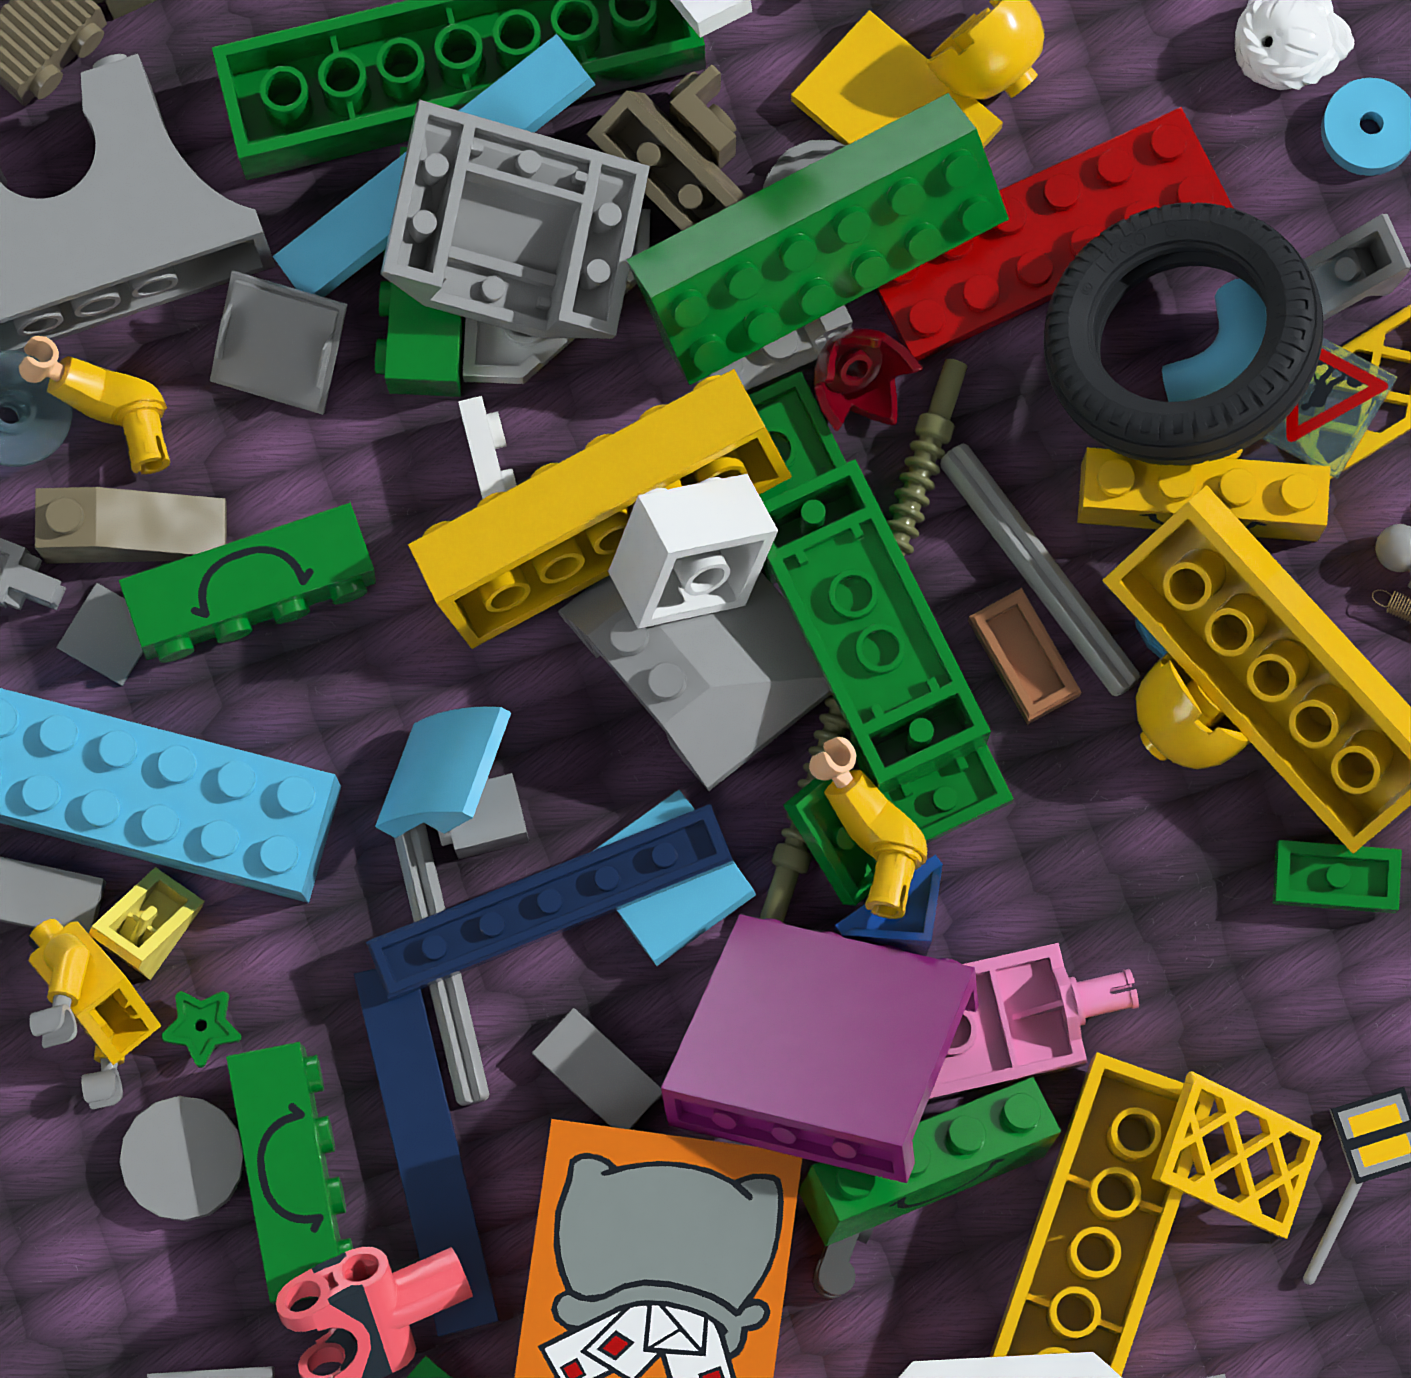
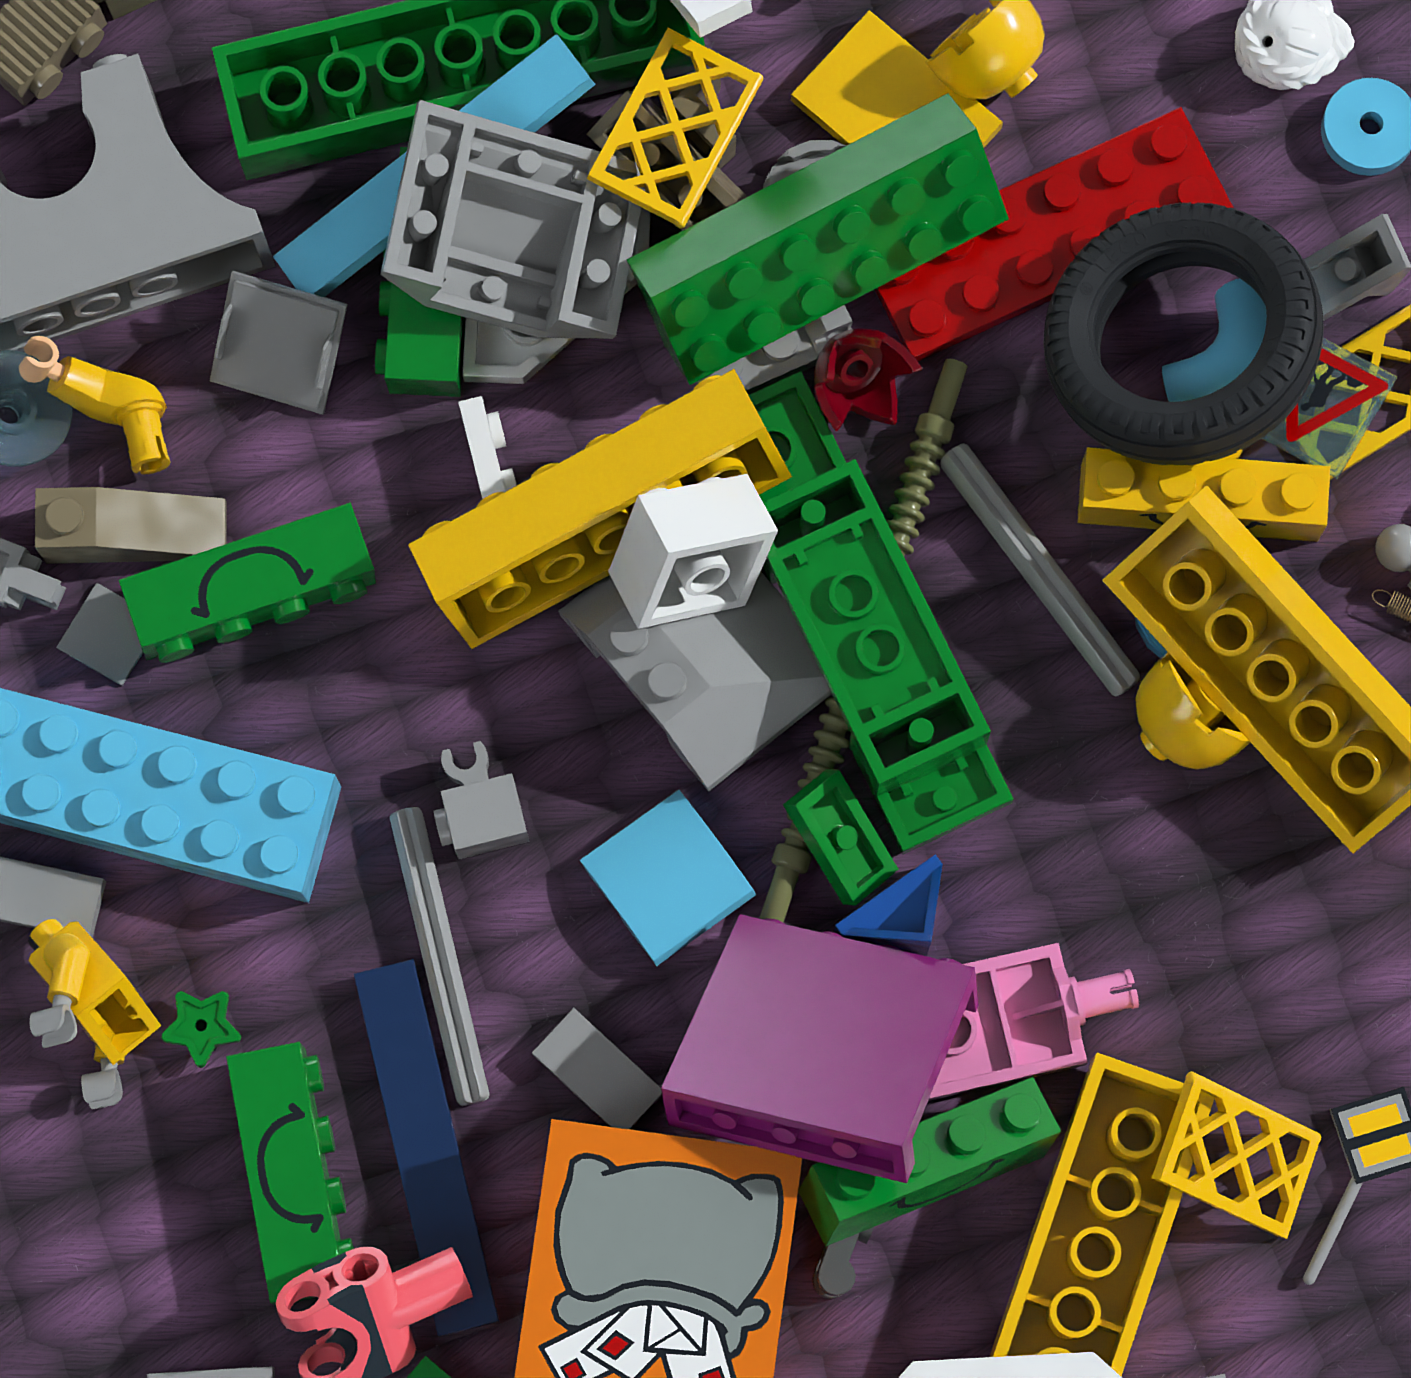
light yellow slope [88,867,205,980] -> none
light grey tile [120,1096,245,1222] -> none
dark blue tile [366,804,734,1001] -> none
medium azure slope [375,707,511,838] -> none
yellow arm [809,737,927,919] -> none
nougat tile [968,588,1082,725] -> none
green plate [1273,840,1402,914] -> none
none -> yellow window [587,28,764,229]

